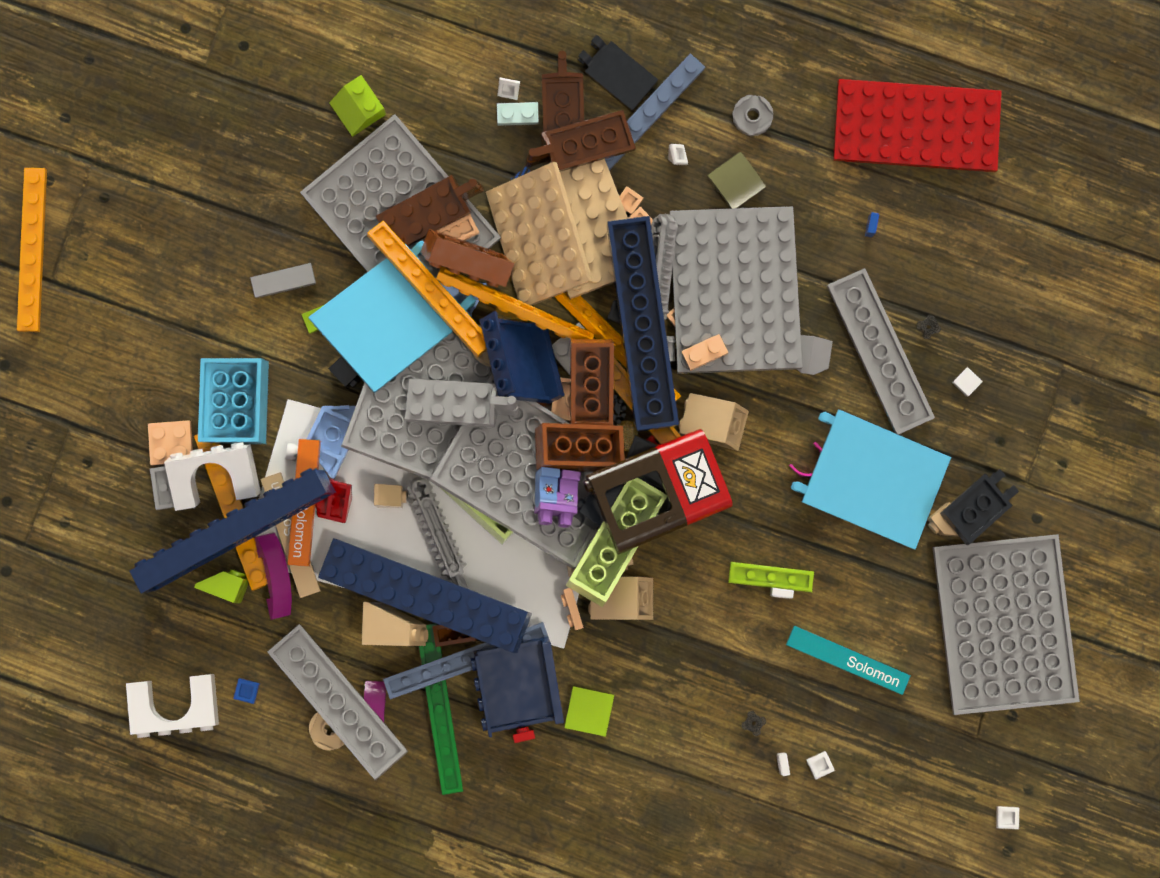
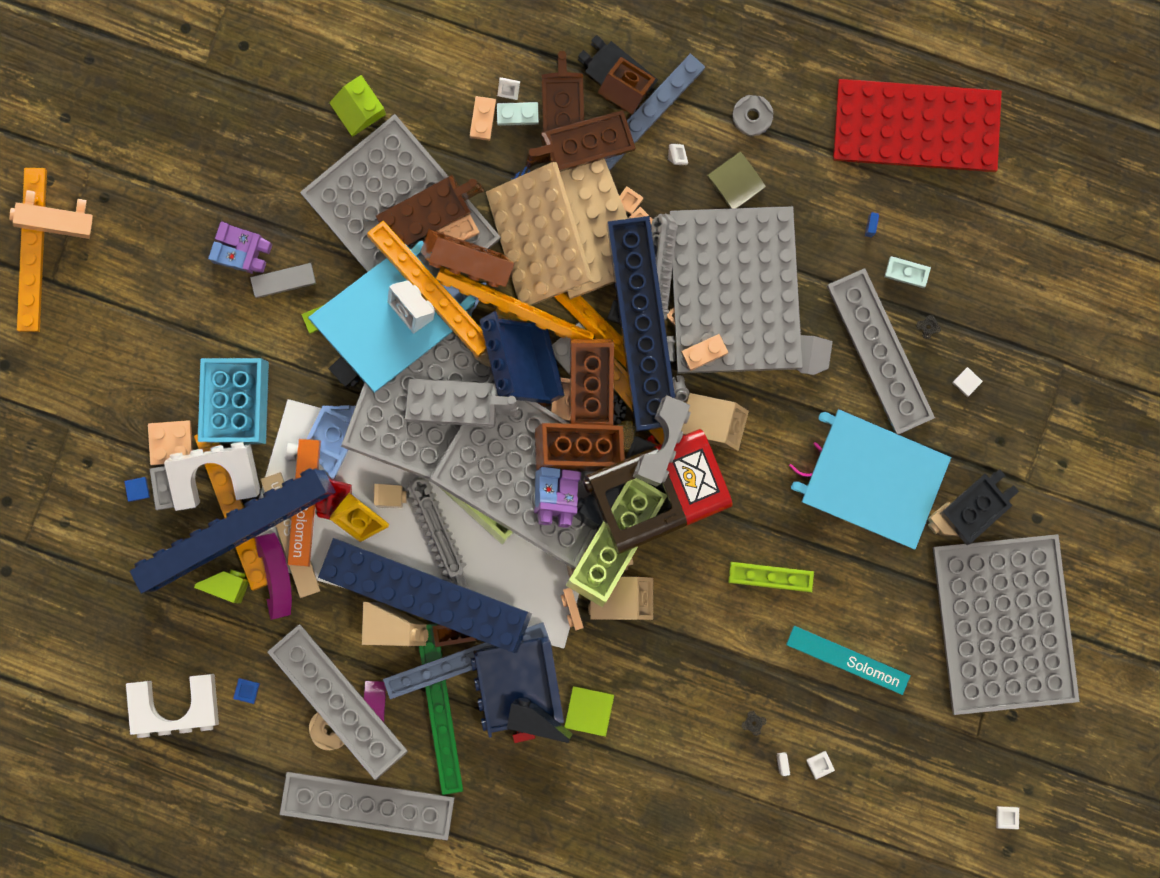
white tile [770,588,794,599] -> none
none -> light nougat brick [9,190,93,239]
none -> blue tile [124,477,150,502]
none -> medium lavender hips [208,222,272,274]
none -> light grey plate [280,772,455,840]
none -> yellow slope [330,493,389,542]
none -> white slope [387,280,435,334]
none -> light nougat plate [470,96,496,141]
none -> black slope [507,698,573,743]
none -> reddish brown slope [598,57,656,114]
none -> light grey arch [633,395,691,486]
none -> light grey pin [672,375,689,402]
none -> light aqua plate [884,256,931,288]

